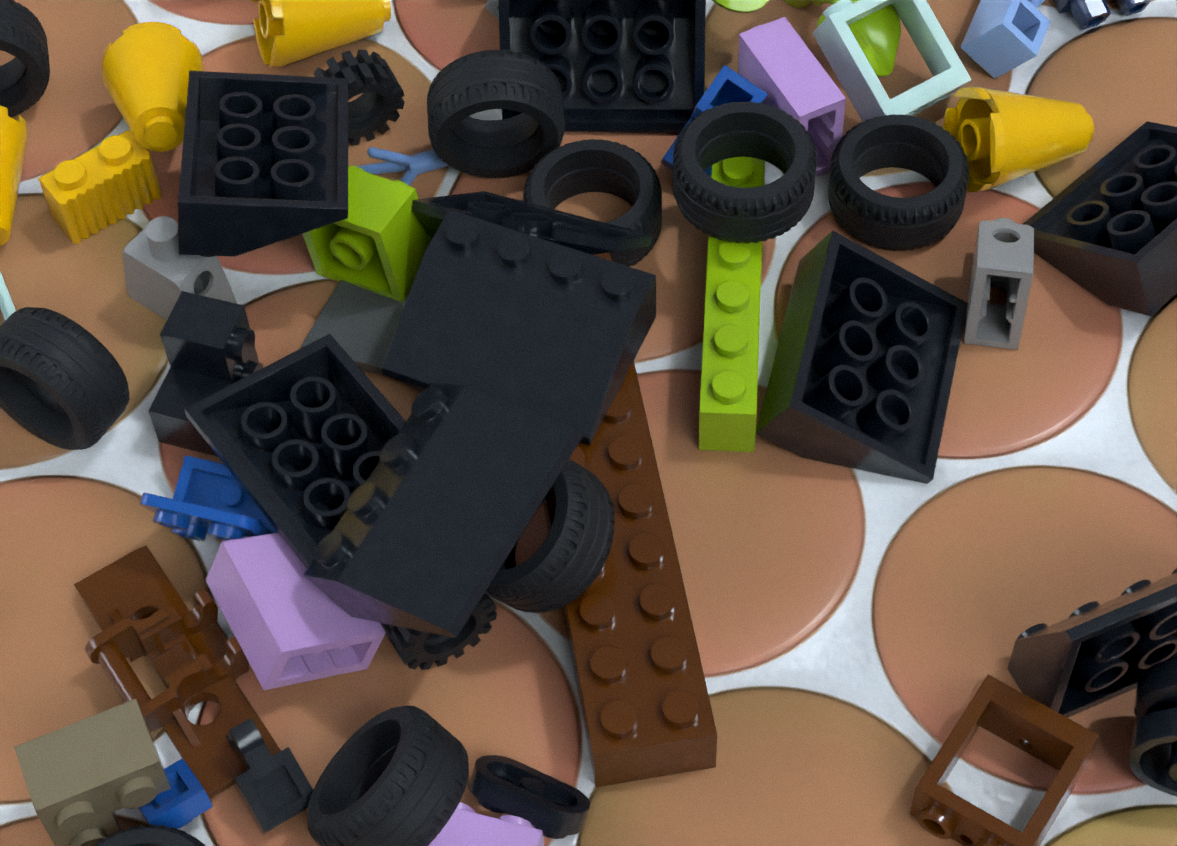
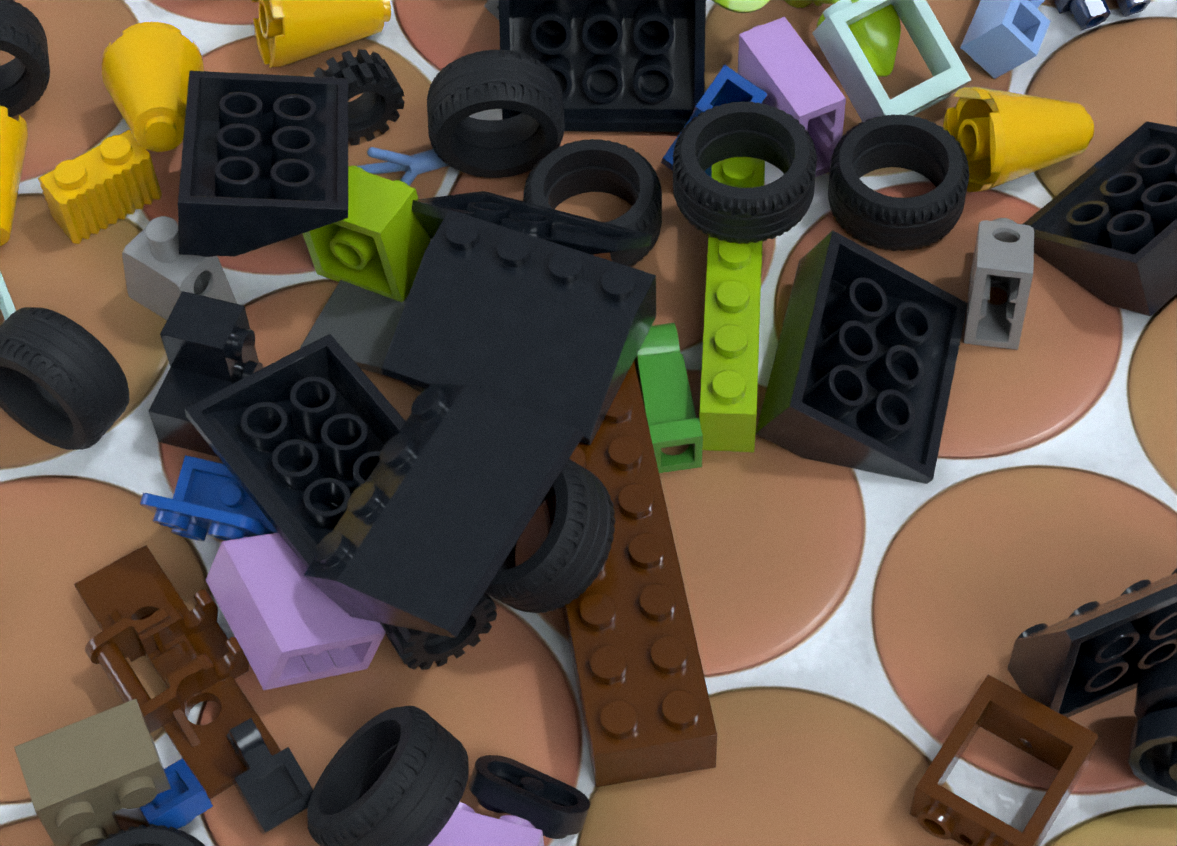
none -> bright green leg [635,323,703,473]

